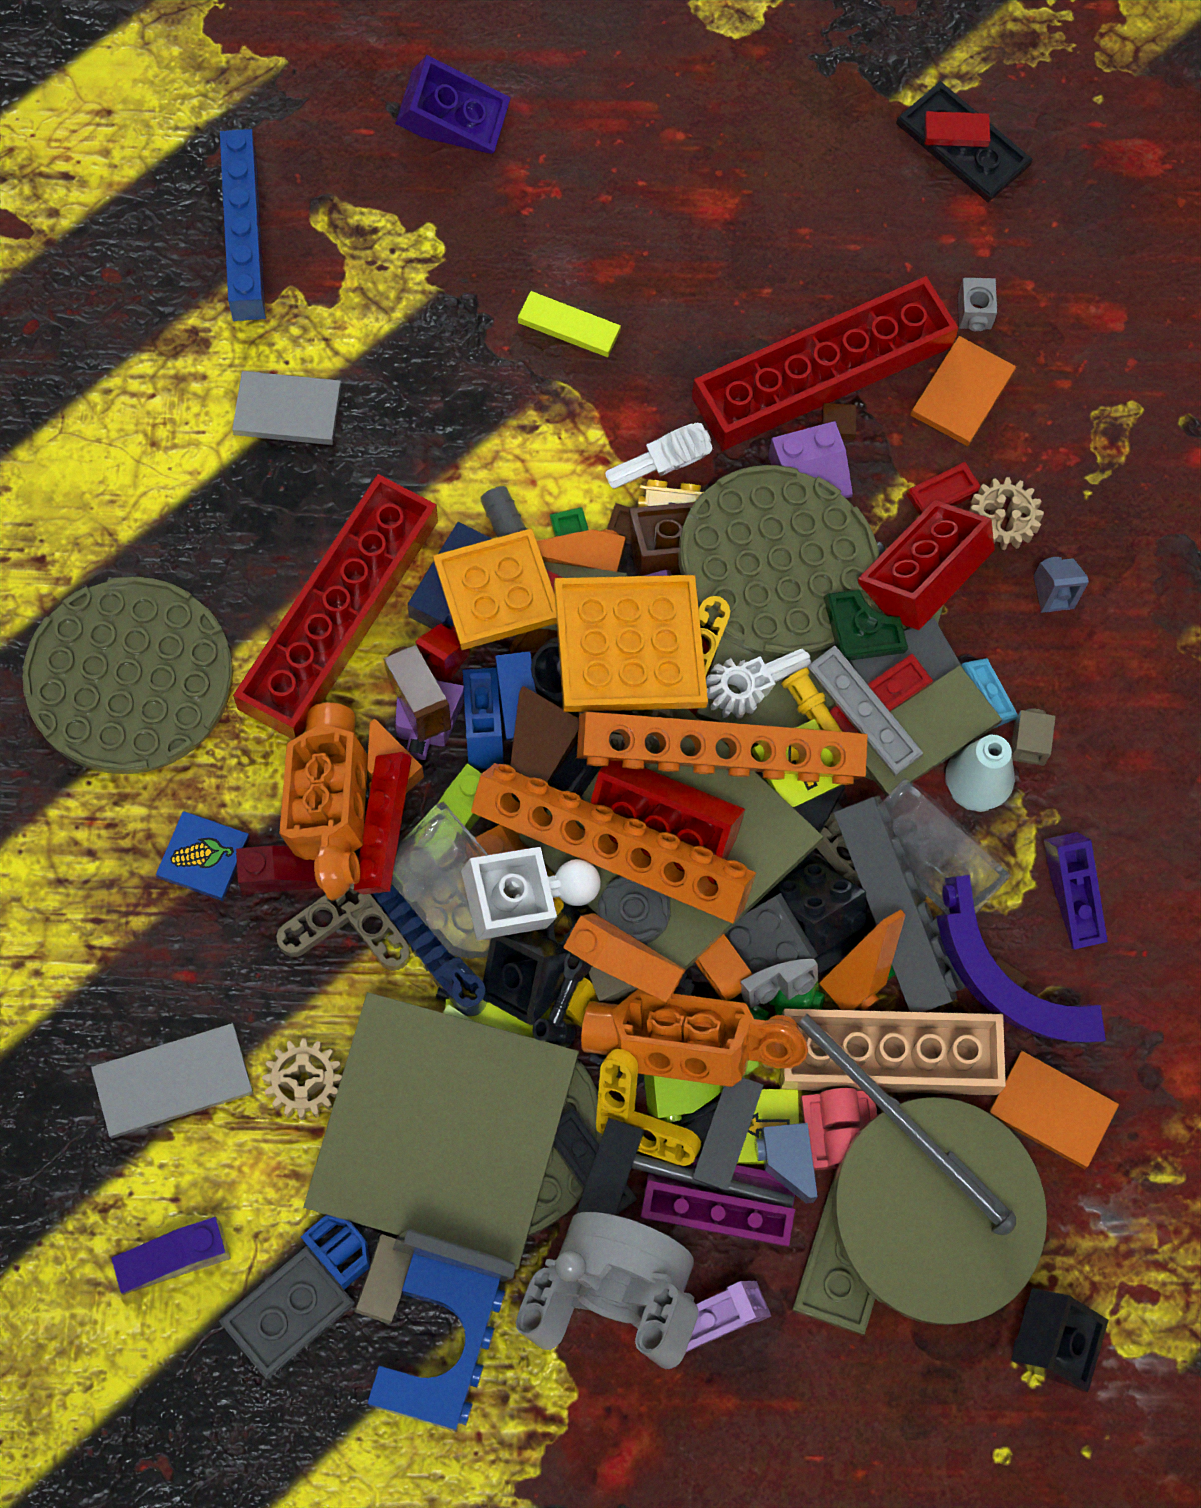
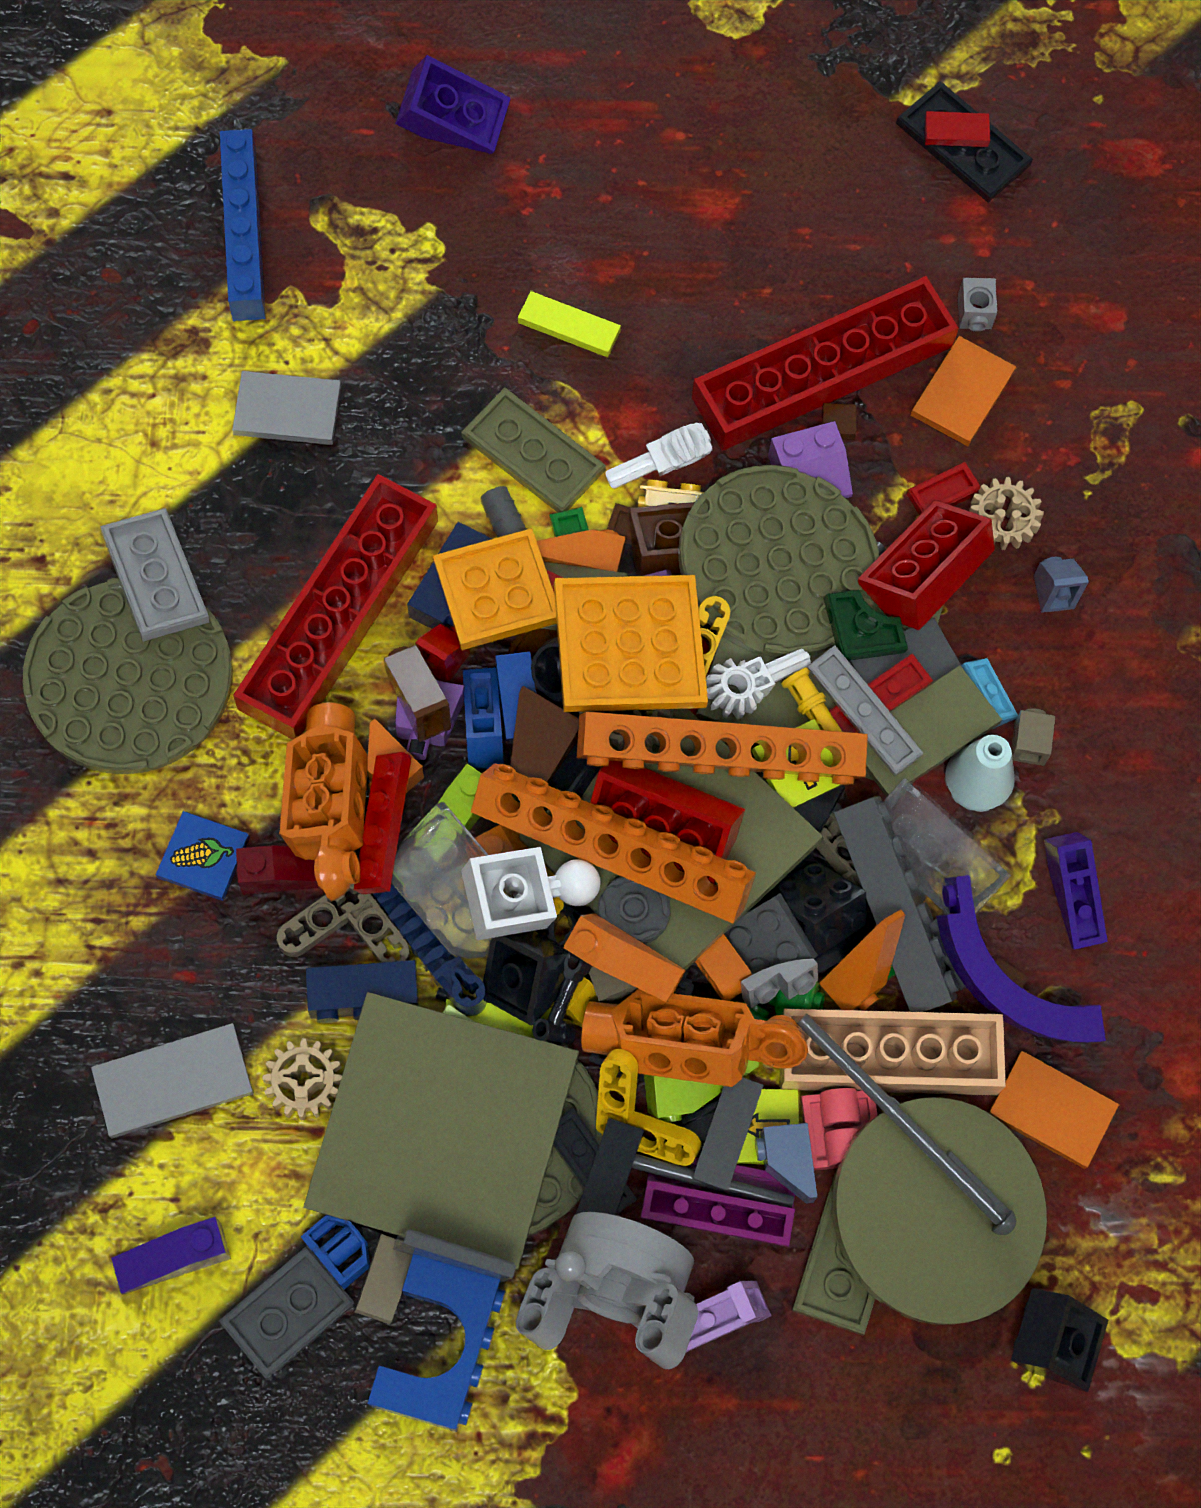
none -> light grey tile [100,508,209,642]
none -> dark blue brick [306,960,419,1023]
none -> olive tile [461,387,606,513]

